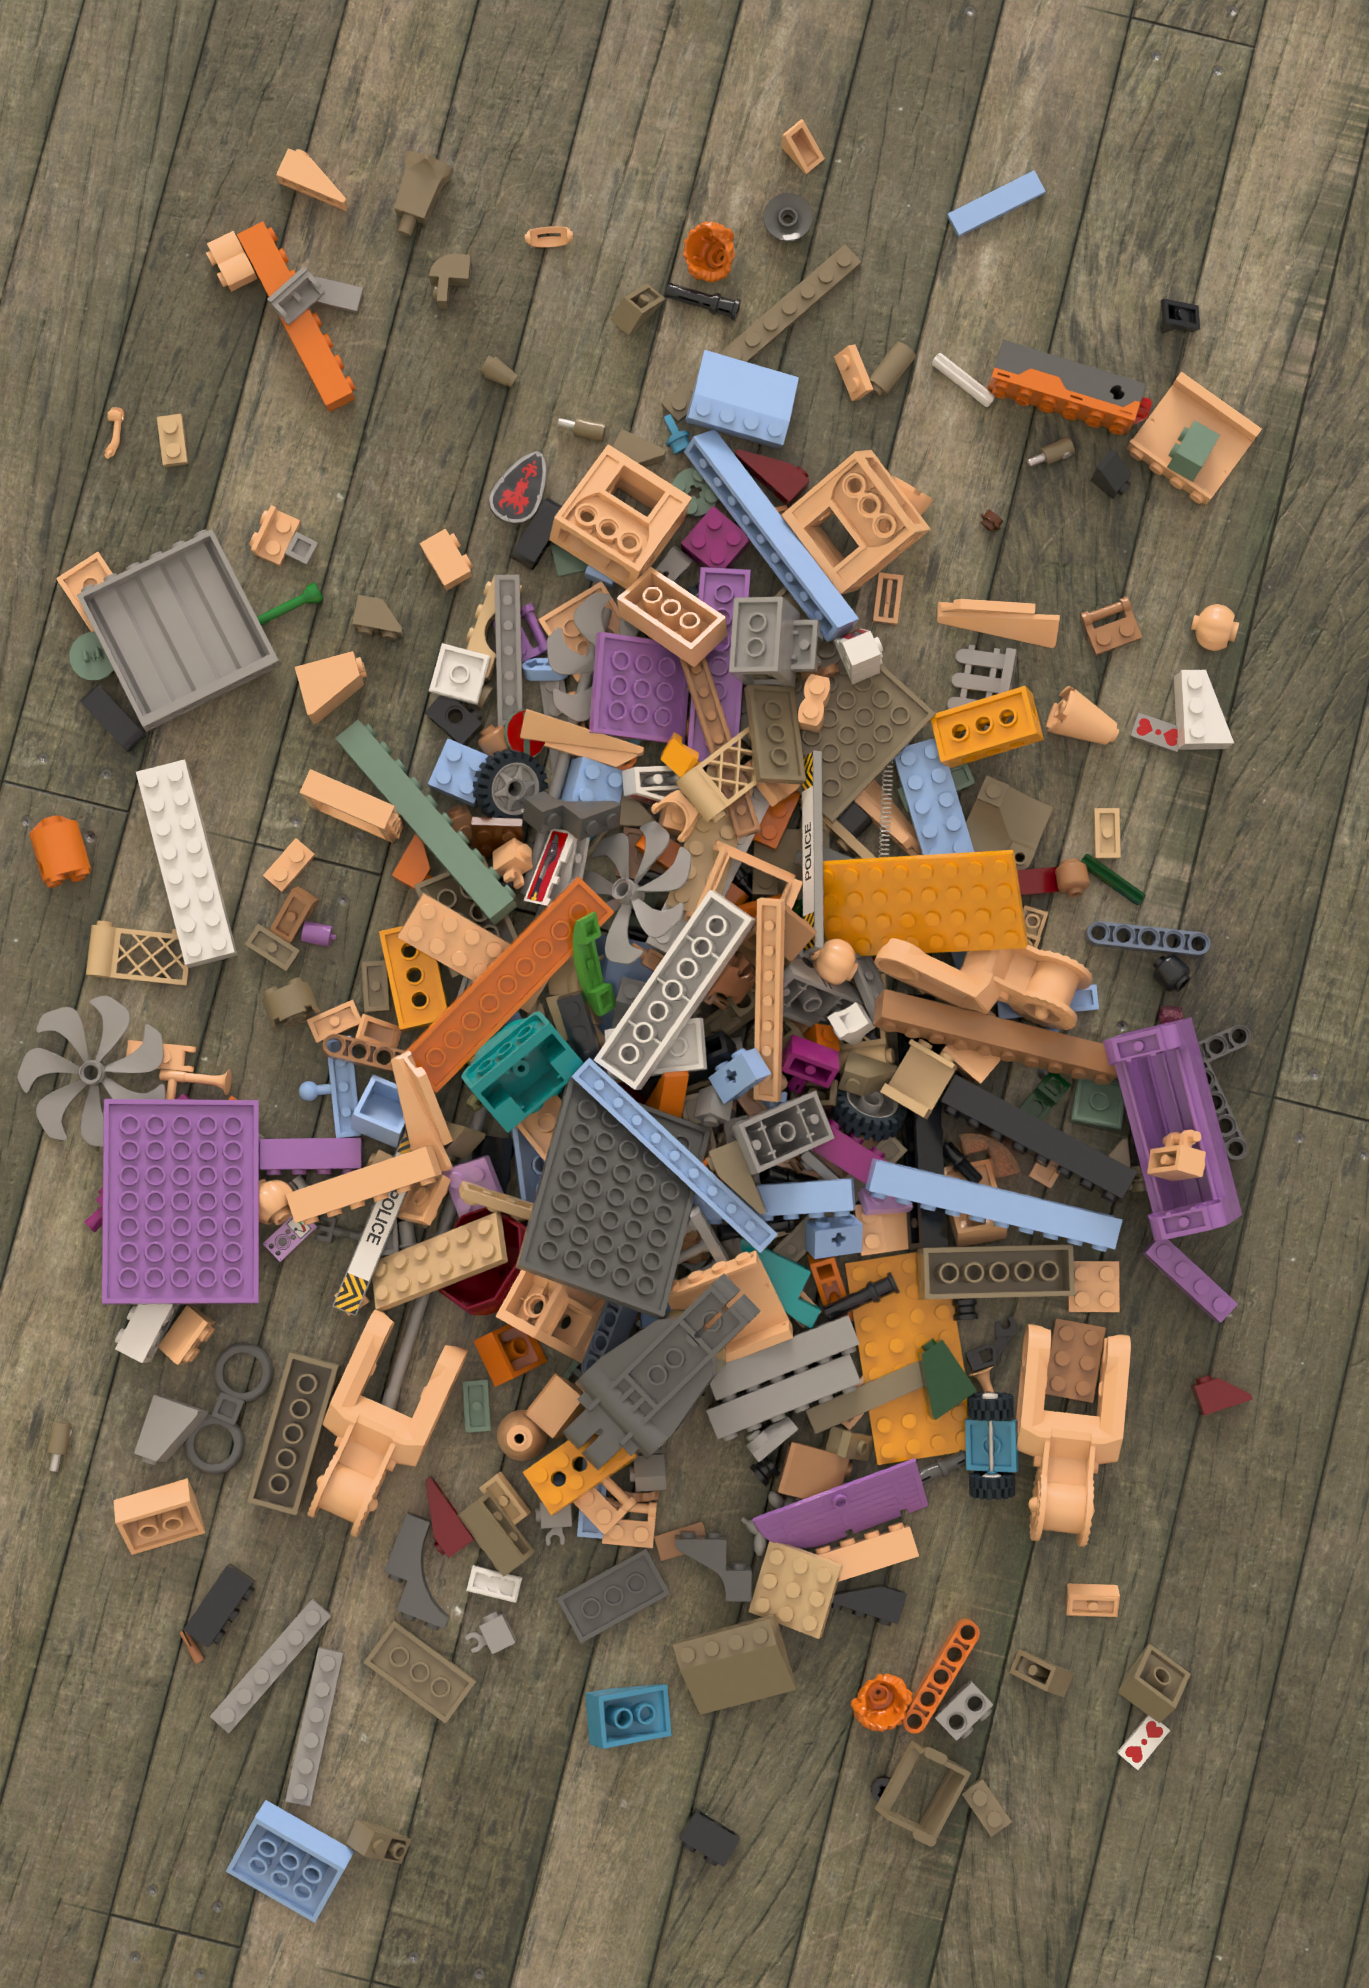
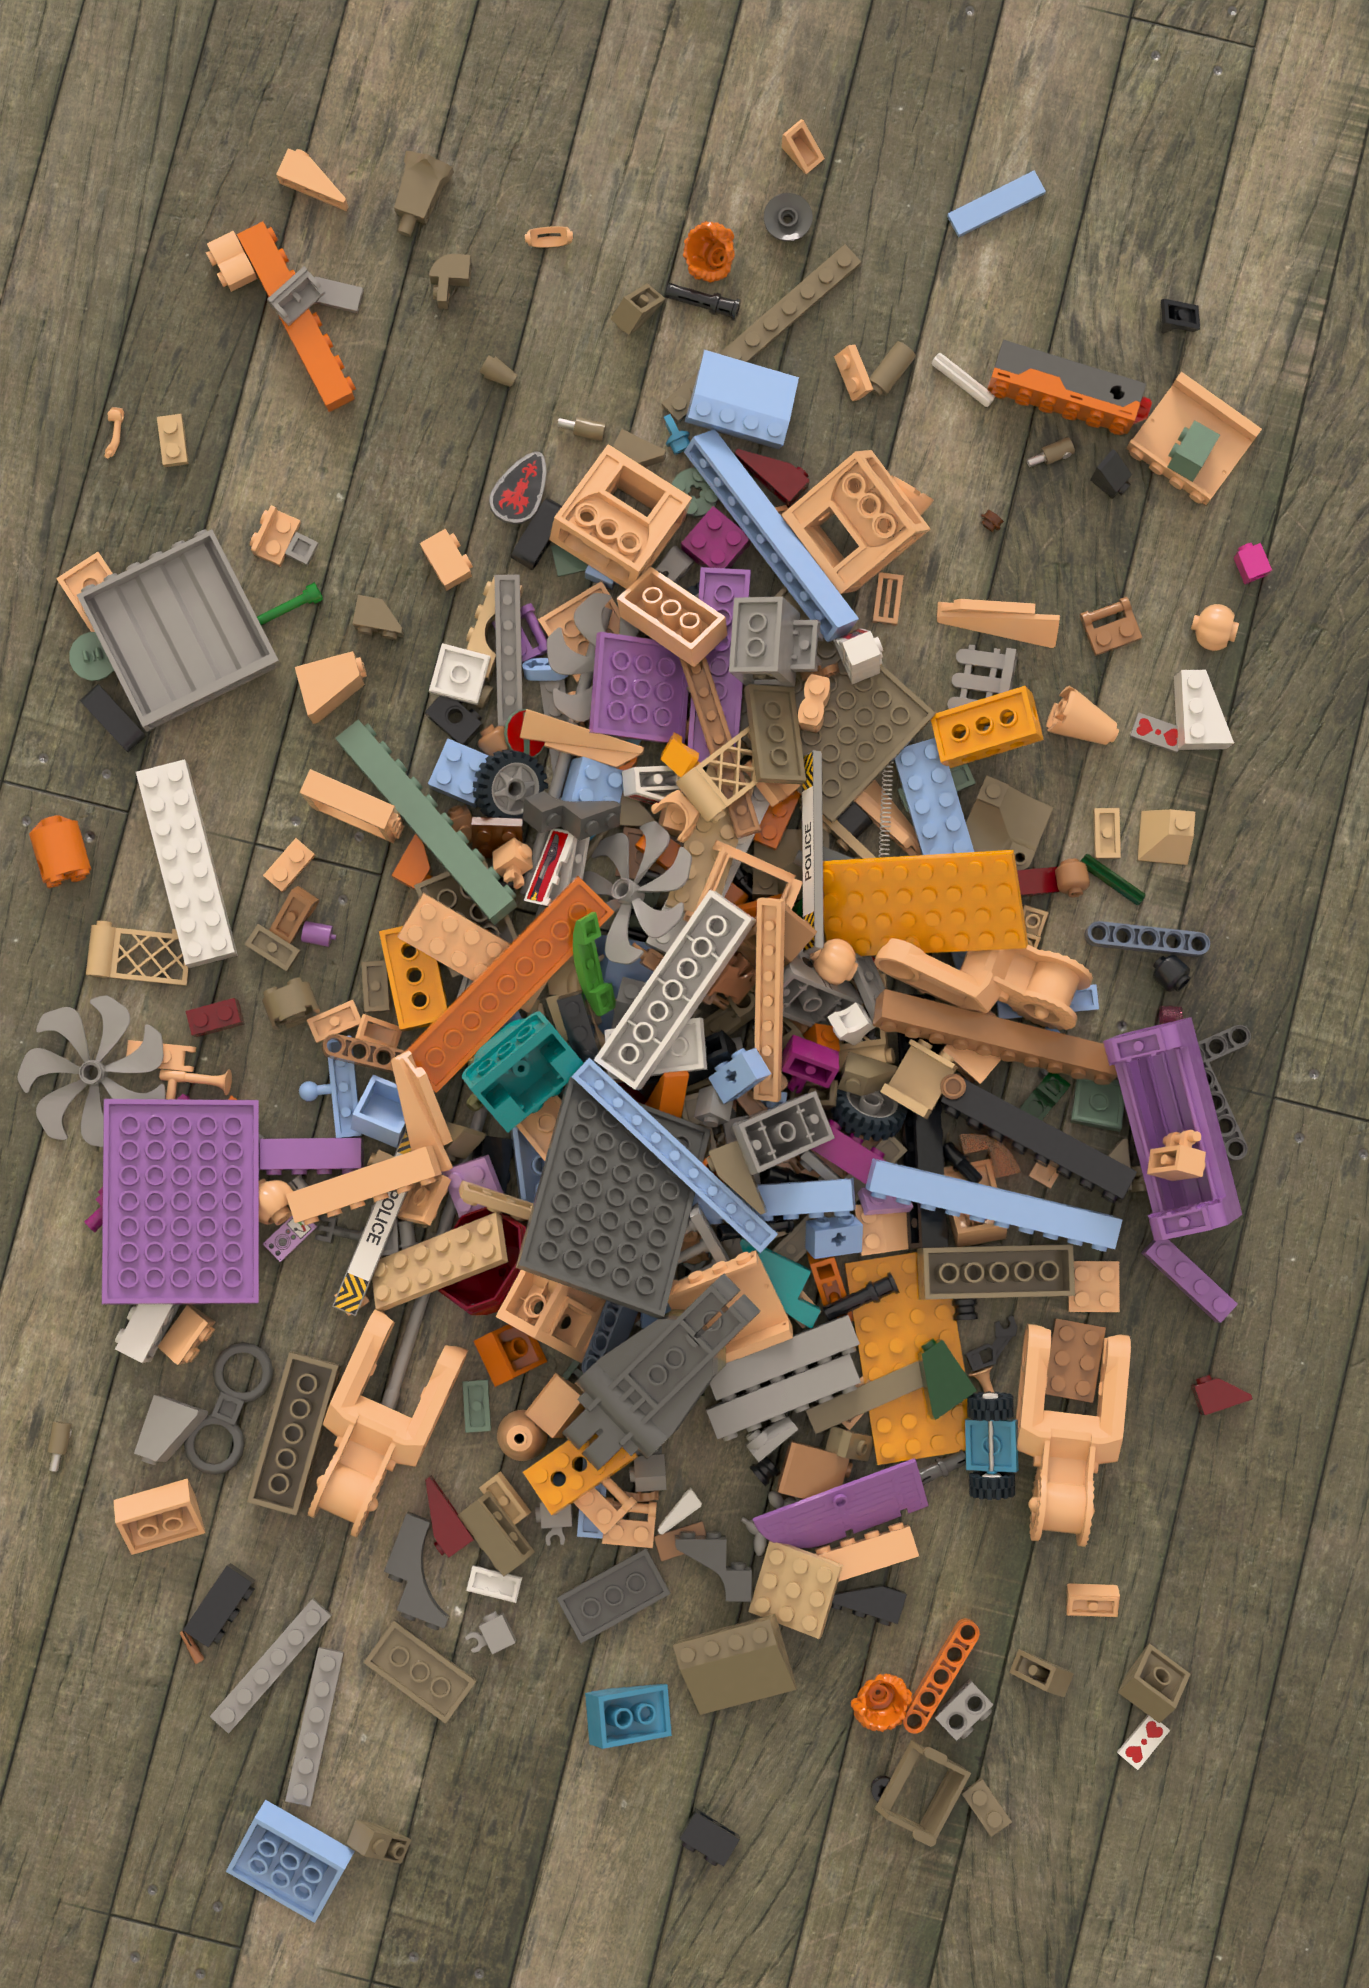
none -> dark red brick [185,998,245,1038]
none -> white slope [658,1487,702,1534]
none -> medium nougat plate [940,1074,966,1099]
none -> tan slope [1137,809,1195,865]
none -> dark pink brick [1233,543,1272,584]

